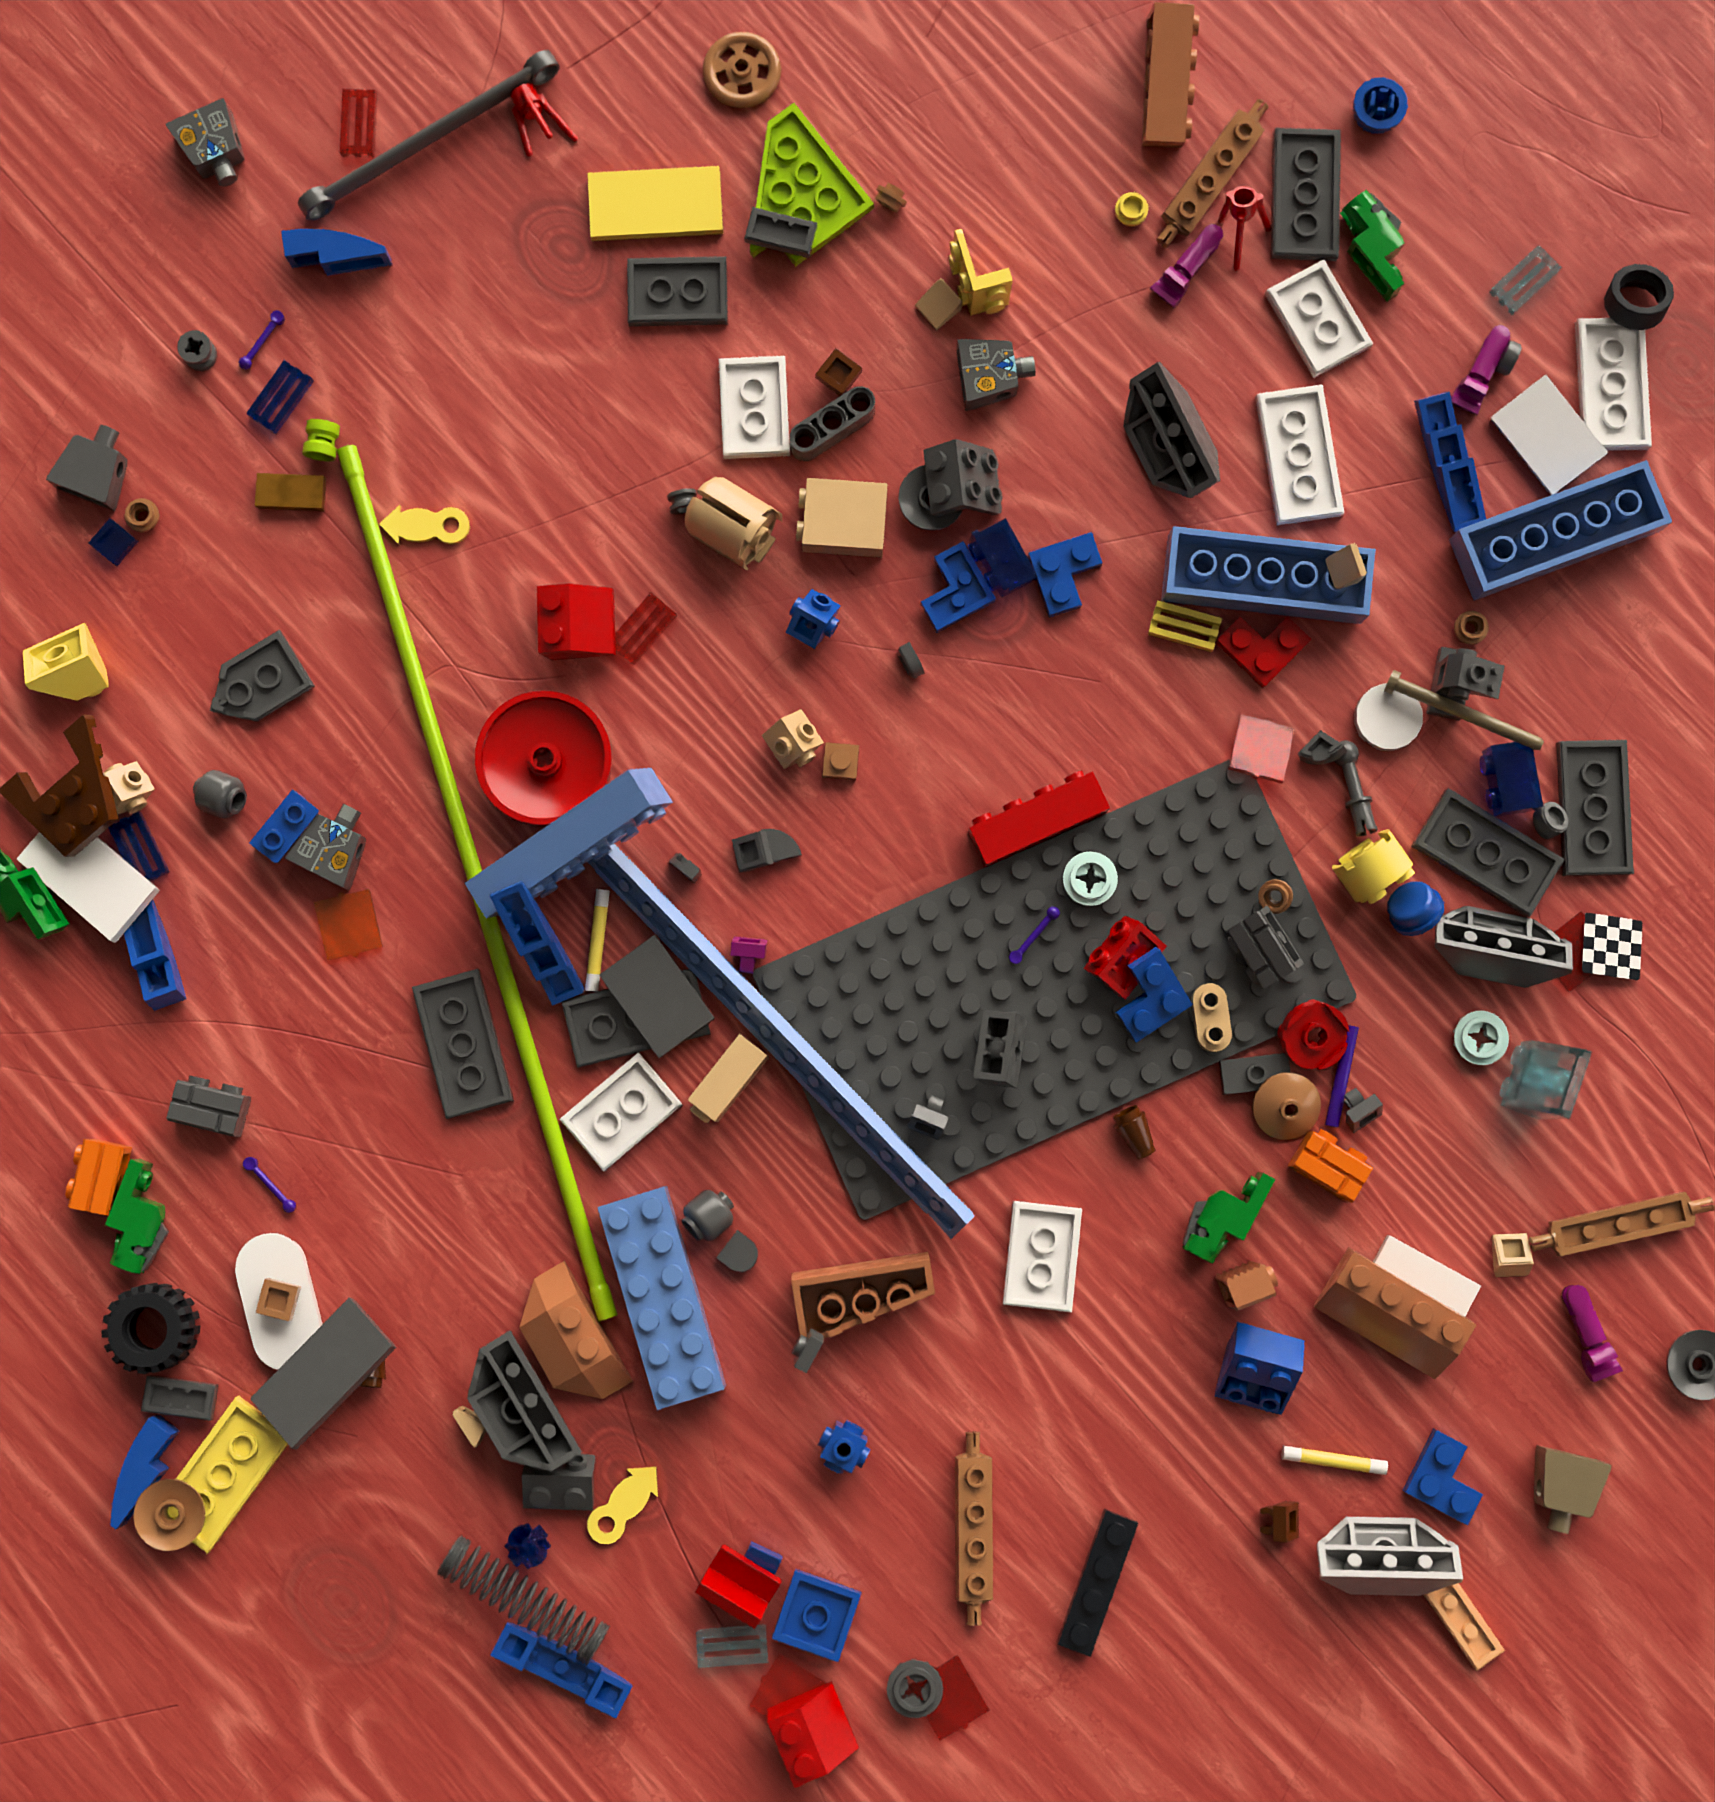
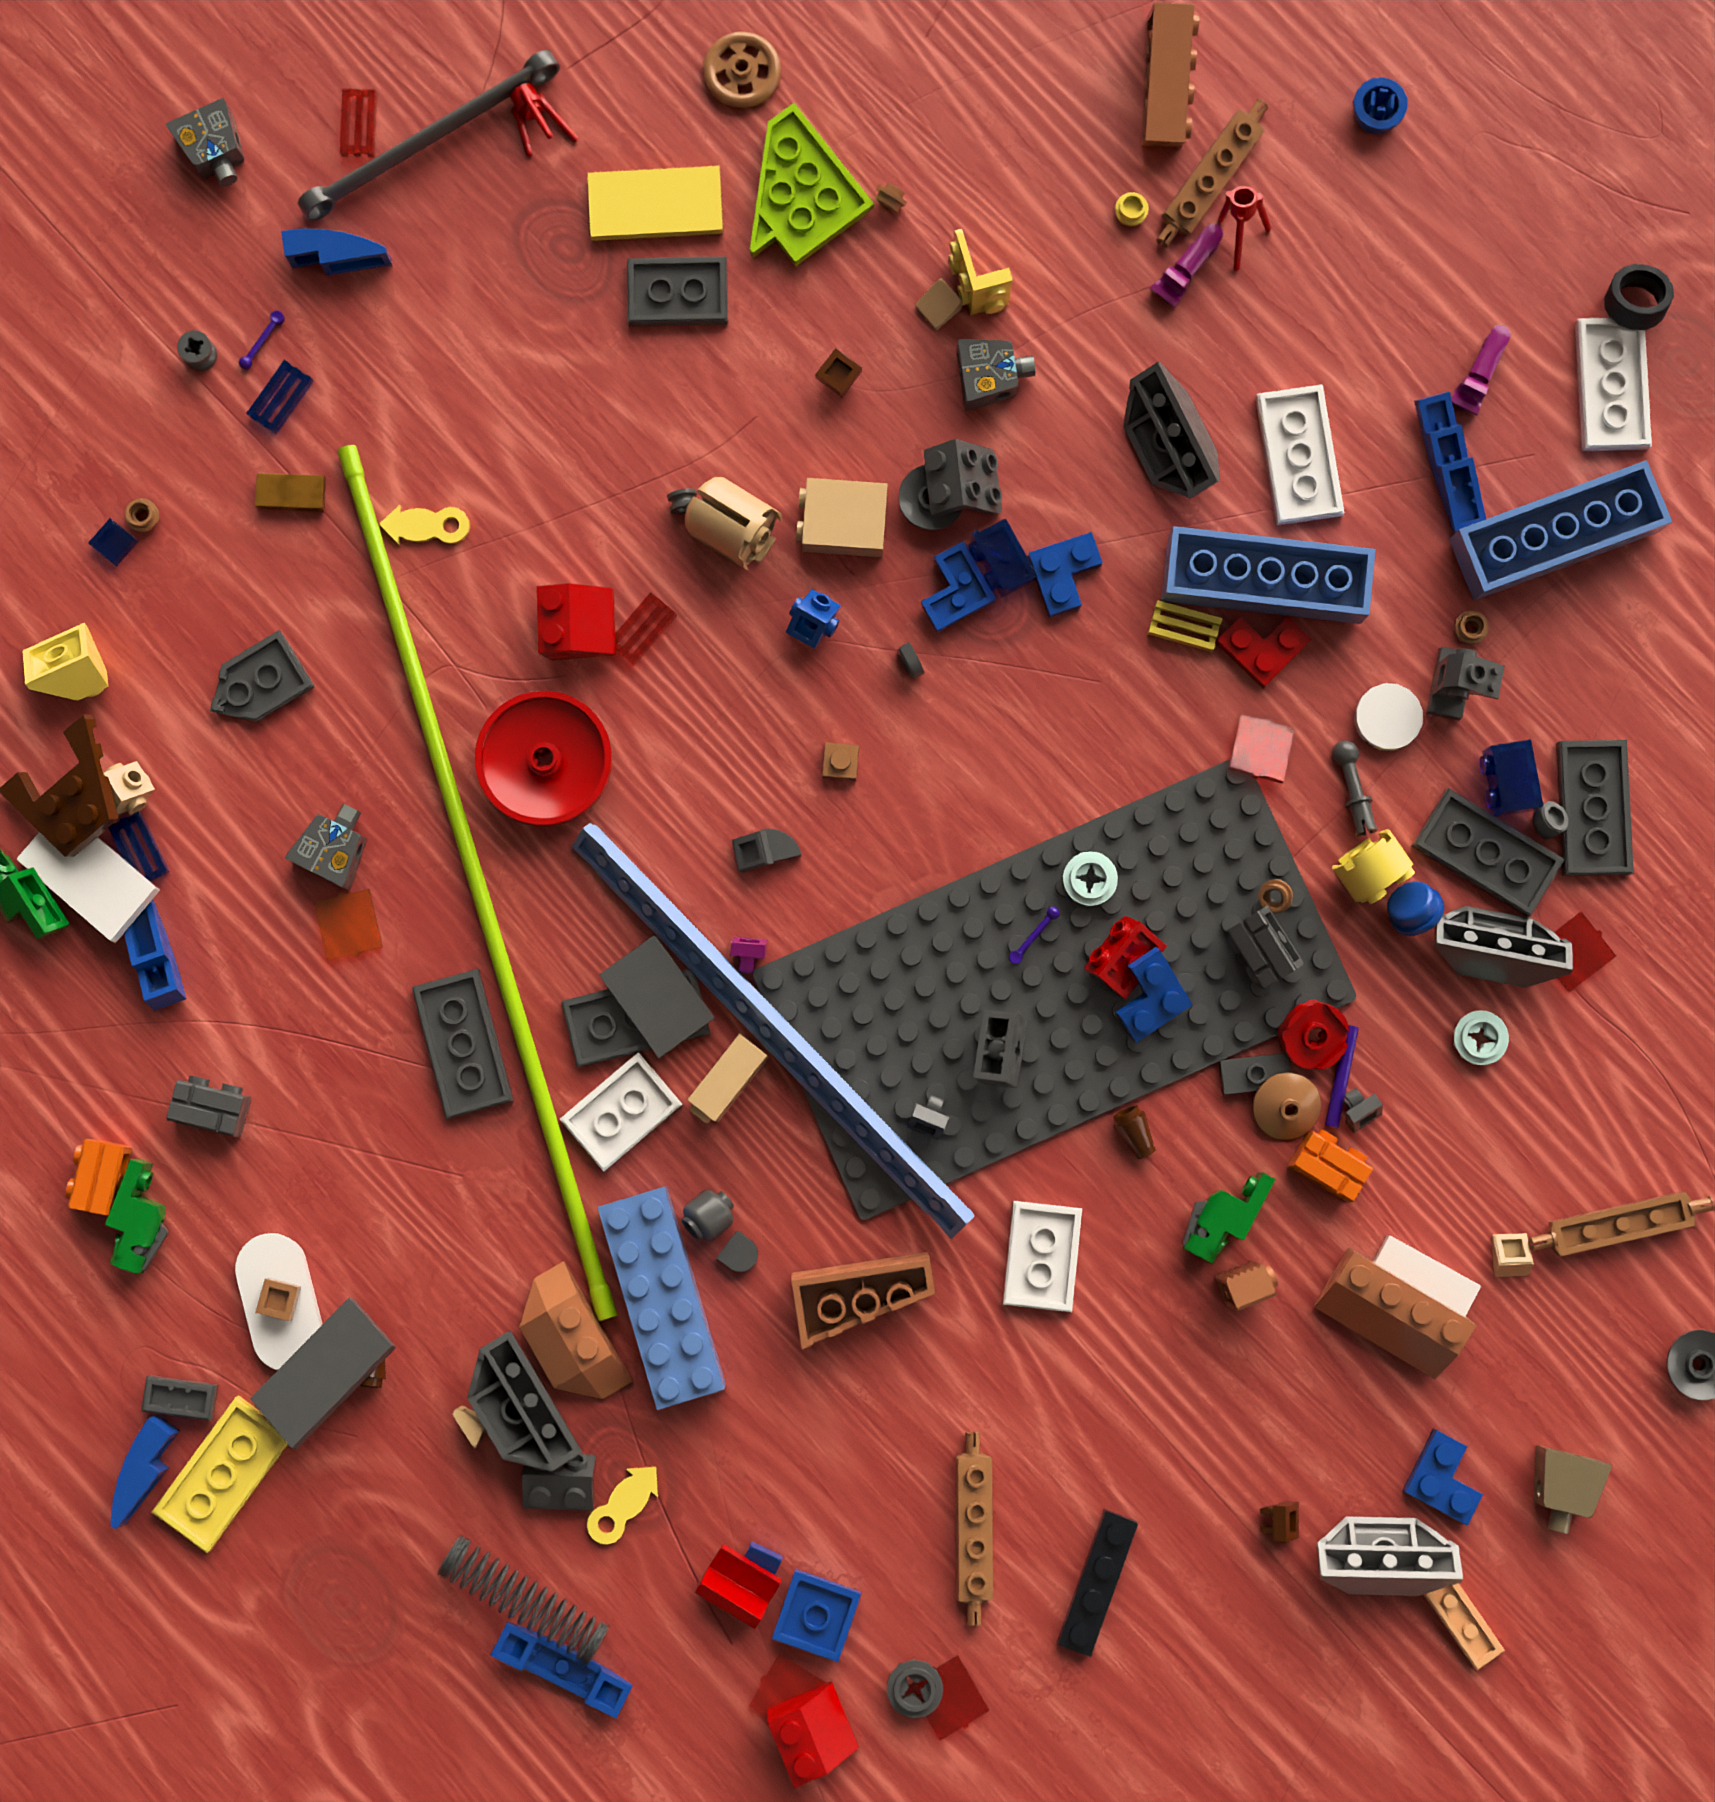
dark grey torso [46,424,128,511] -> none
black tyre [101,1283,200,1374] -> none
medium nougat dish [133,1479,206,1551] -> none
dark grey head [193,770,247,819] -> none
dark purple hinge [243,1157,296,1213] -> none
blue bracket [249,789,319,863] -> none
lime wheel [302,419,340,462] -> none
medium blue brick [464,768,673,918] -> none
blue slope [490,881,584,1006] -> none
clear blue gear [505,1523,551,1569] -> none
light yellow bar [585,889,610,992] -> none
dark grey tile [669,853,702,883] -> none
clear light blue tile [696,1625,769,1668] -> none
white tile [719,356,790,459] -> none
dark grey plate [744,207,817,258] -> none
tan brick [762,709,824,769] -> none
dark grey beam [790,386,875,461] -> none
dark grey plate [791,1328,823,1373] -> none
blue brick [818,1420,870,1474] -> none
red brick [968,770,1110,868] -> none
tan plate [1191,983,1232,1052] -> none
blue slope [1215,1322,1305,1415] -> none
white tile [1265,259,1373,378] -> none
dark grey tile [1271,128,1341,261] -> none
light yellow bar [1282,1446,1388,1475] -> none
dark grey tile [1298,730,1347,765] -> none
tan slope [1325,543,1367,589] -> none
green plate [1340,190,1405,302] -> none
dark tan bar [1384,670,1544,750] -> none
clear light blue tile [1489,245,1562,315] -> none
white tile [1490,374,1608,495] -> none
dark grey tile [1495,340,1522,376] -> none
clear light blue slope [1500,1040,1592,1120] -> none
magenta piece [1562,1285,1623,1382] -> none
sticker [1582,913,1643,980] -> none

